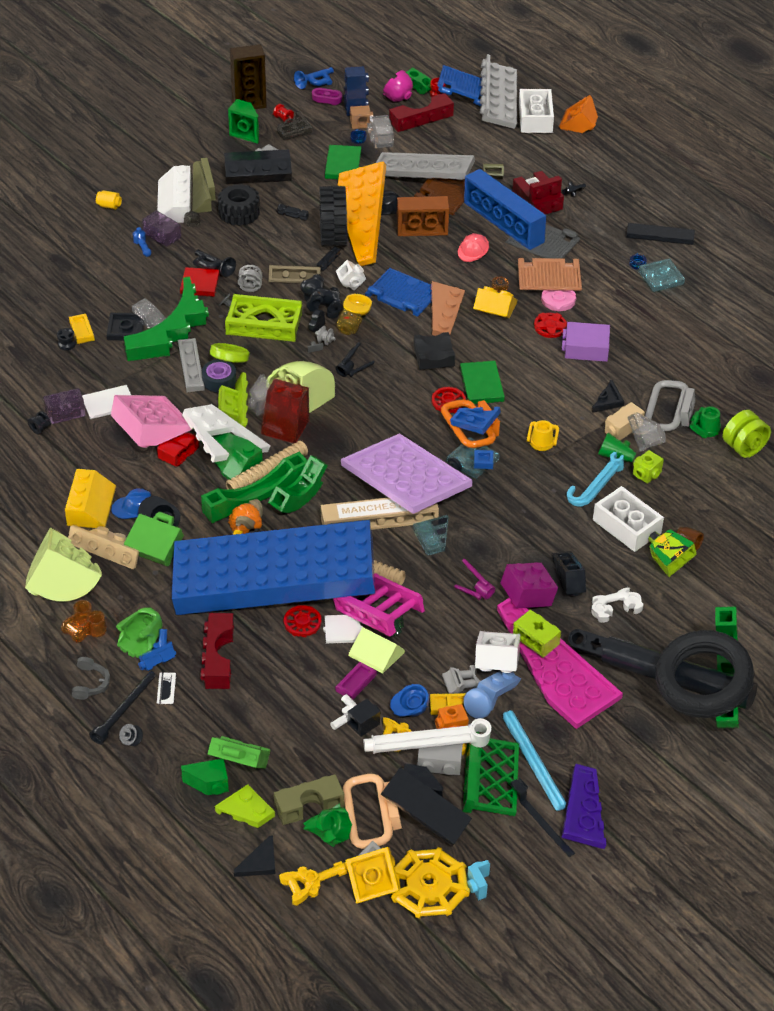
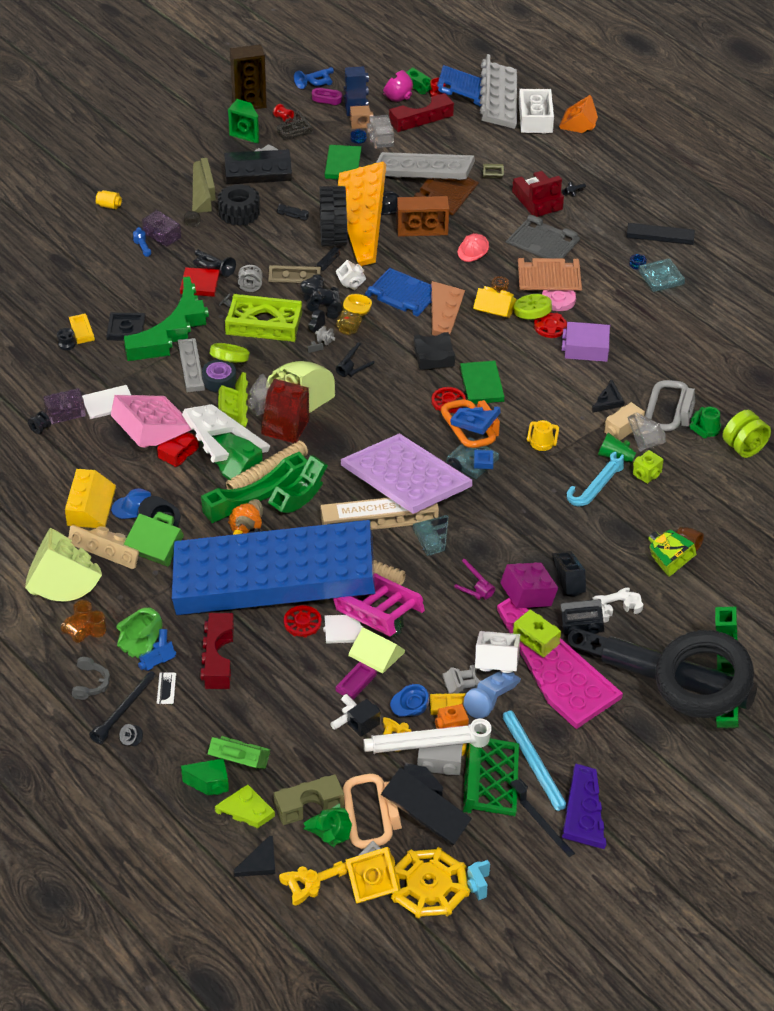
clear slope [132,298,166,329] -> none
white slope [157,165,191,223] -> none
blue brick [464,169,546,250] -> none
white brick [593,486,664,552] -> none
none -> lime wheel [513,294,552,319]
none -> black window [561,599,605,636]

